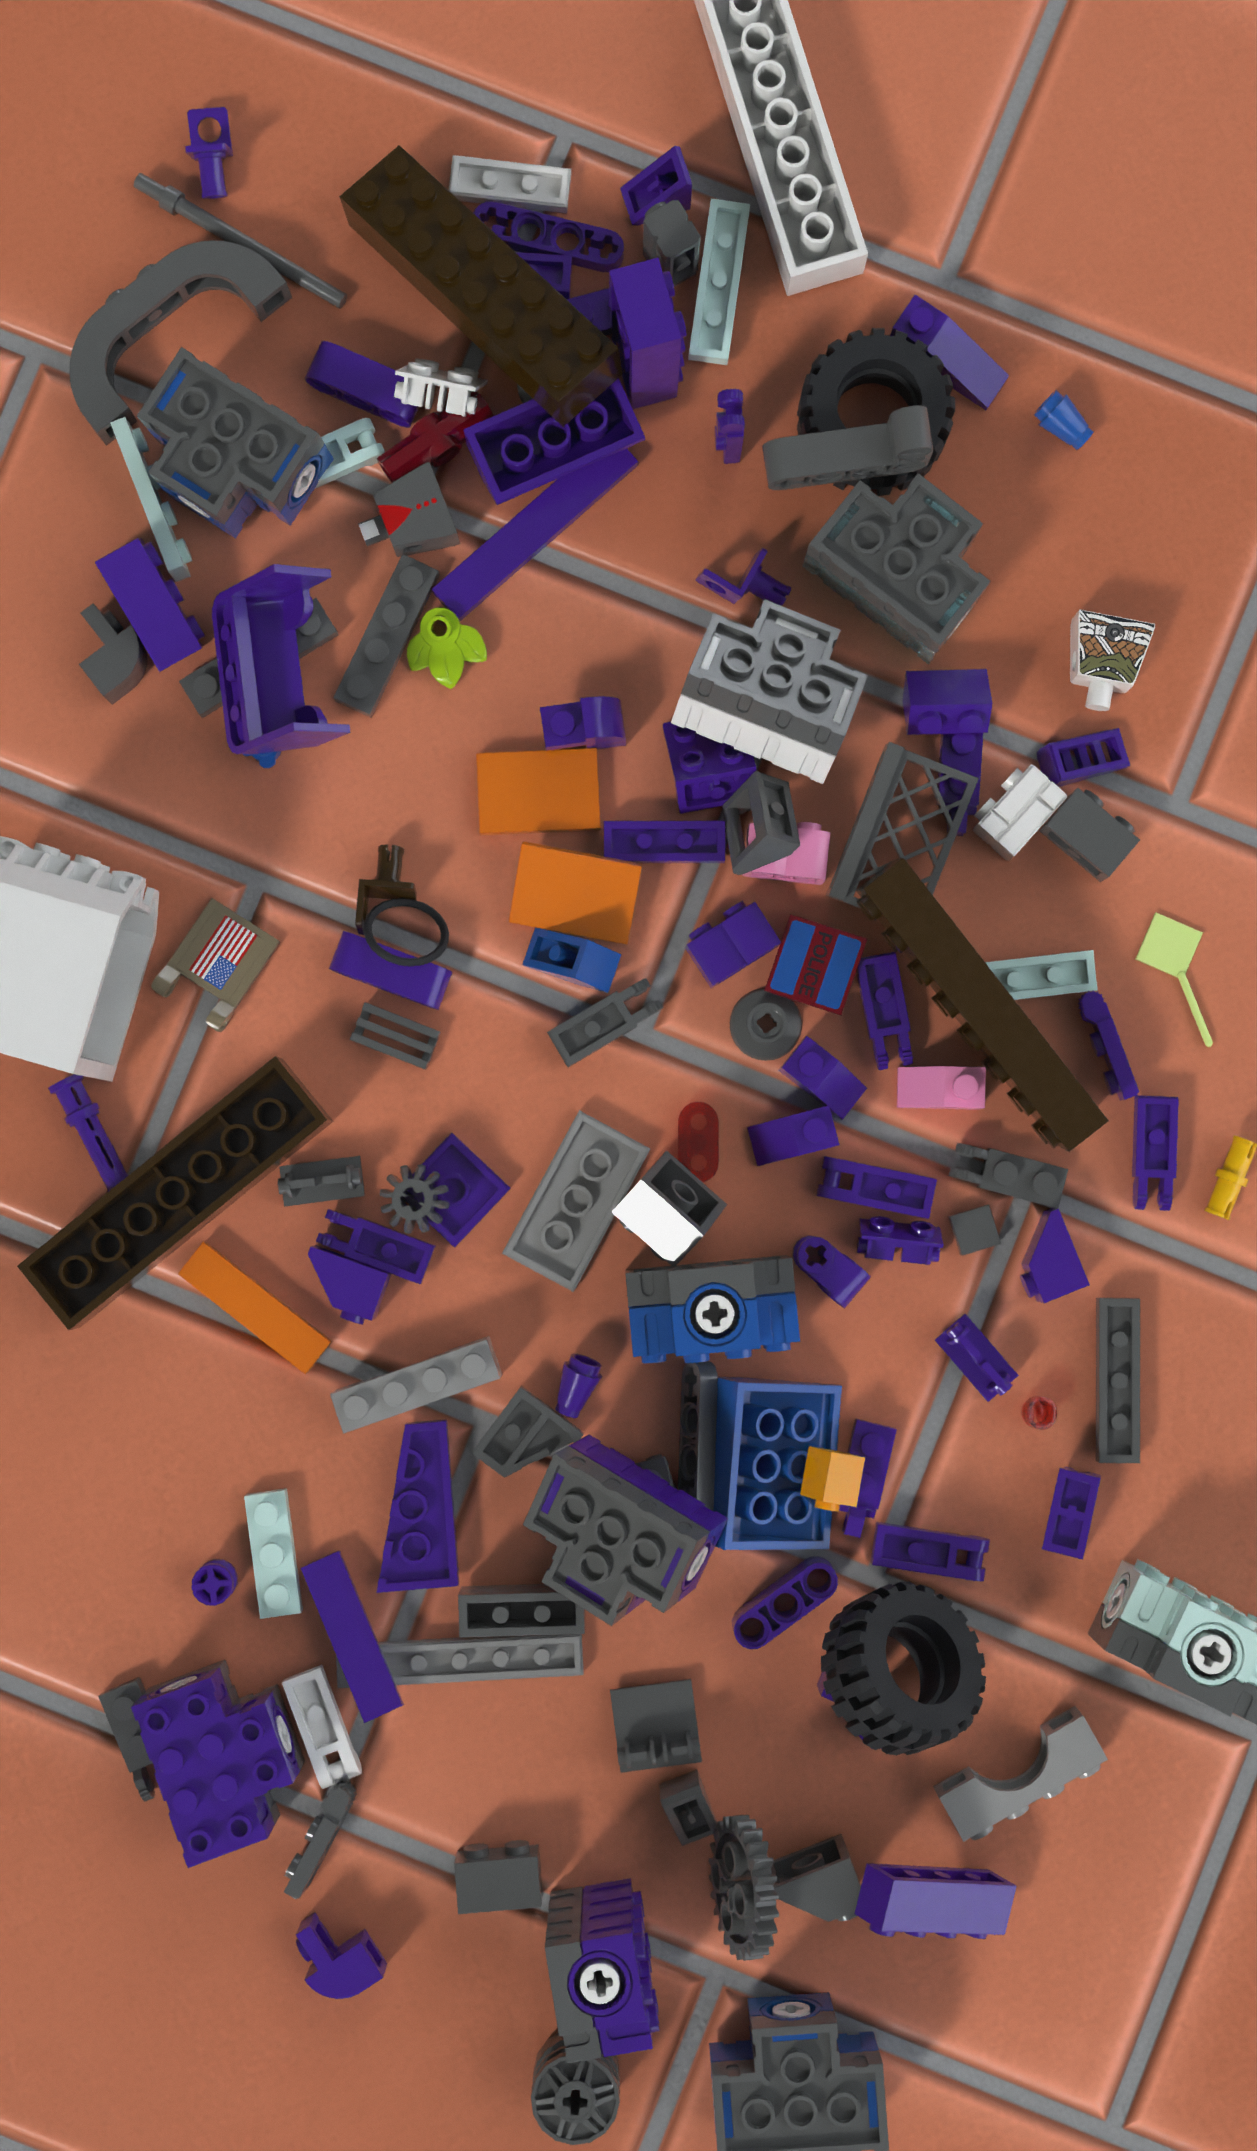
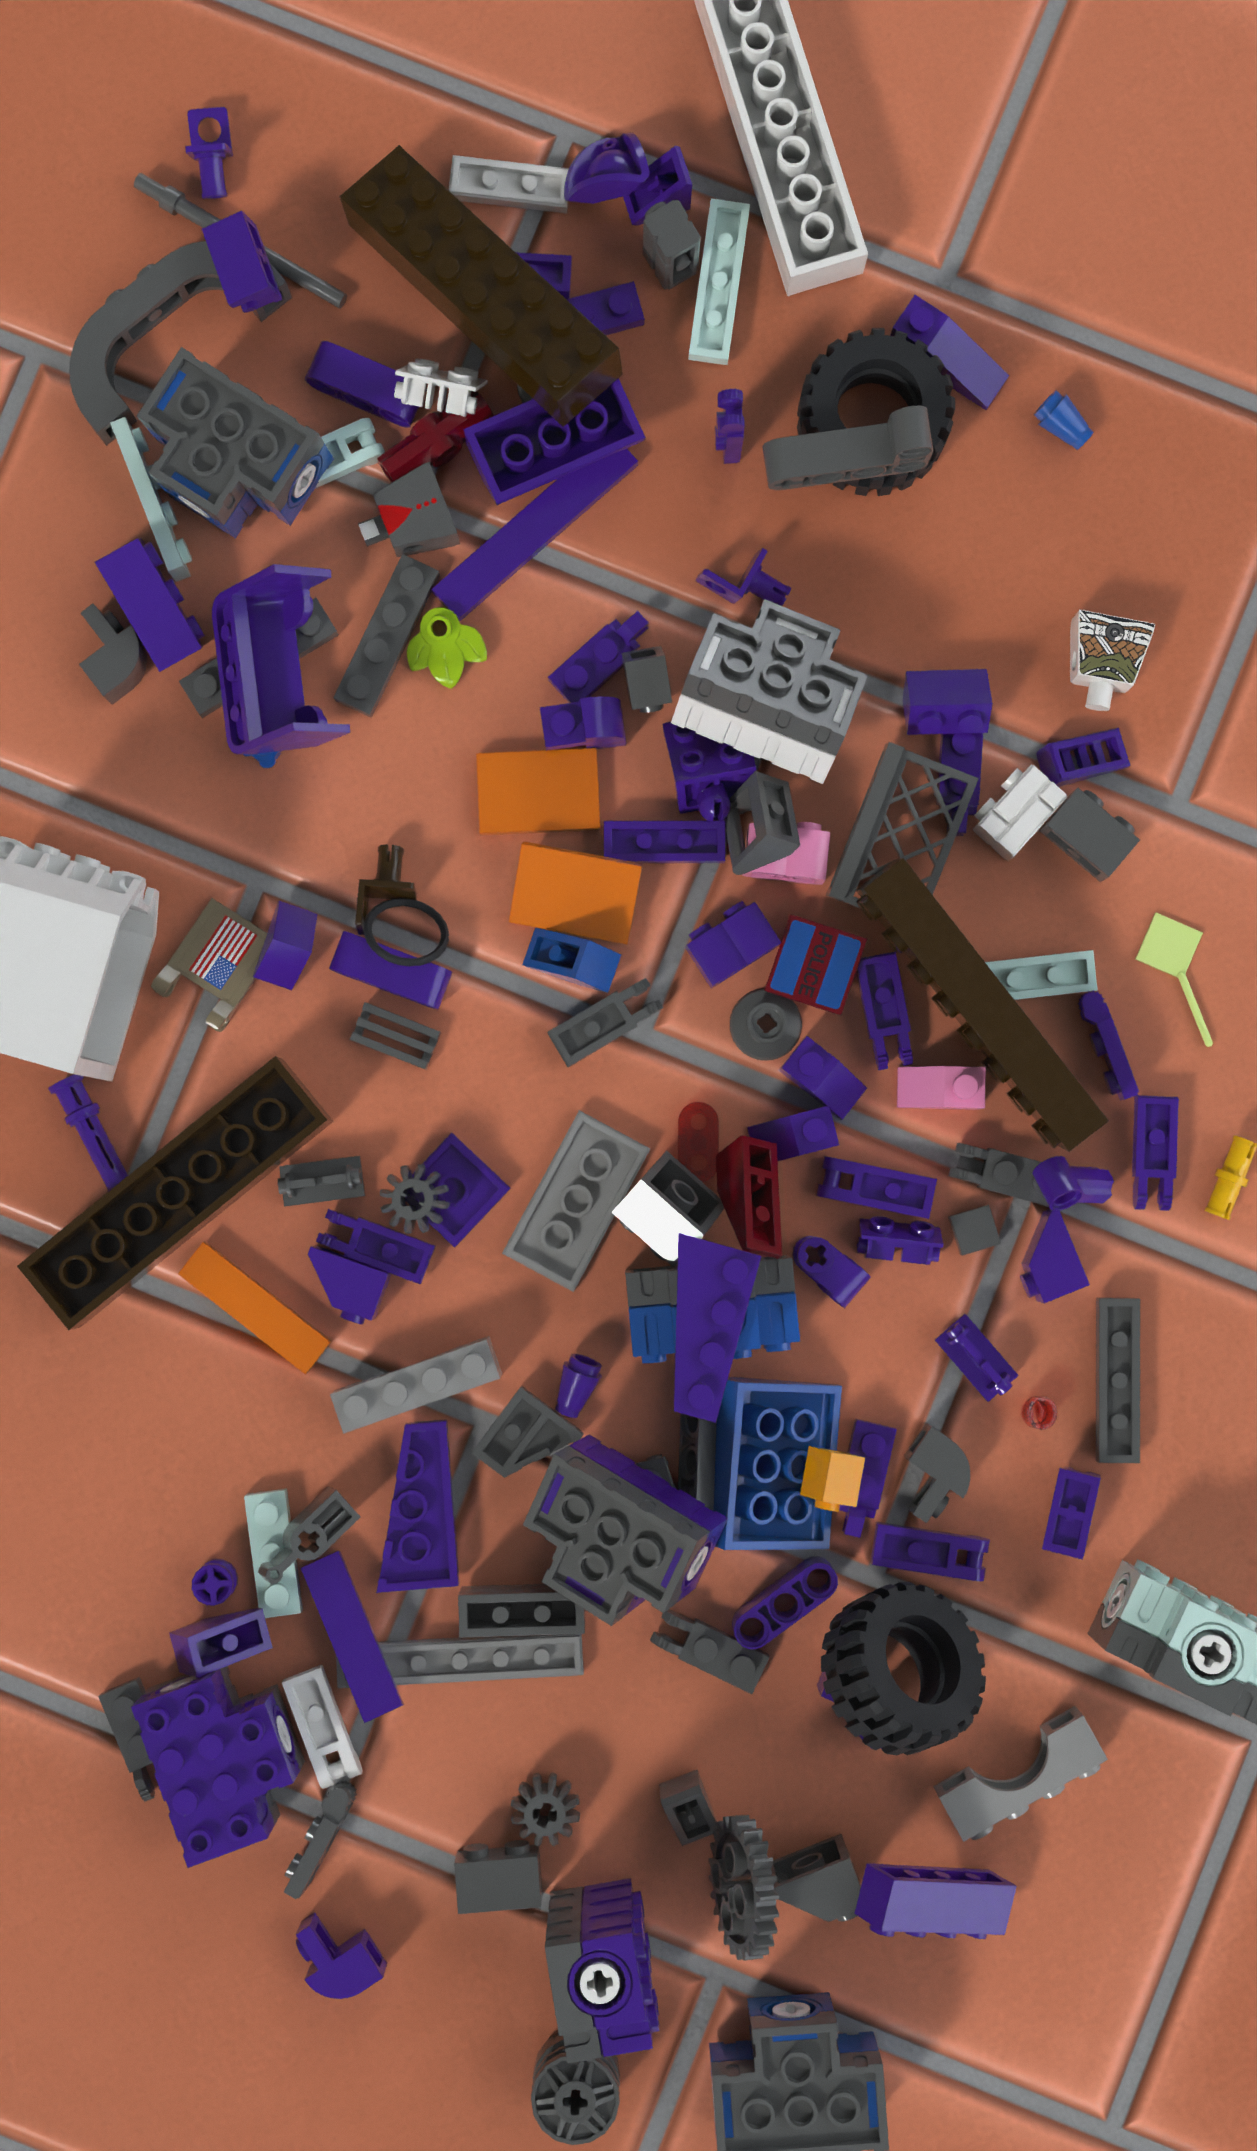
dark purple beam [473,201,624,272] -> none
dark purple brick [609,257,687,409] -> none
dark grey hinge [610,1679,702,1773] -> none
dark grey piece [803,473,991,664] -> none
none -> slope [169,1608,273,1678]
none -> dark purple hinge [202,211,282,313]
none -> dark purple slope [253,901,318,990]
none -> dark grey piece [258,1487,360,1584]
none -> dark grey gear [511,1773,580,1847]
none -> dark purple hinge [548,611,649,703]
none -> dark purple hat [564,132,650,204]
none -> dark grey brick [621,646,672,713]
none -> dark grey hinge [650,1609,770,1694]
none -> dark purple wing [674,1233,761,1423]
none -> dark purple hinge [697,786,731,822]
none -> dark red slope [716,1135,783,1259]
none -> dark grey brick [904,1422,970,1523]
none -> dark purple piece [1032,1156,1114,1211]

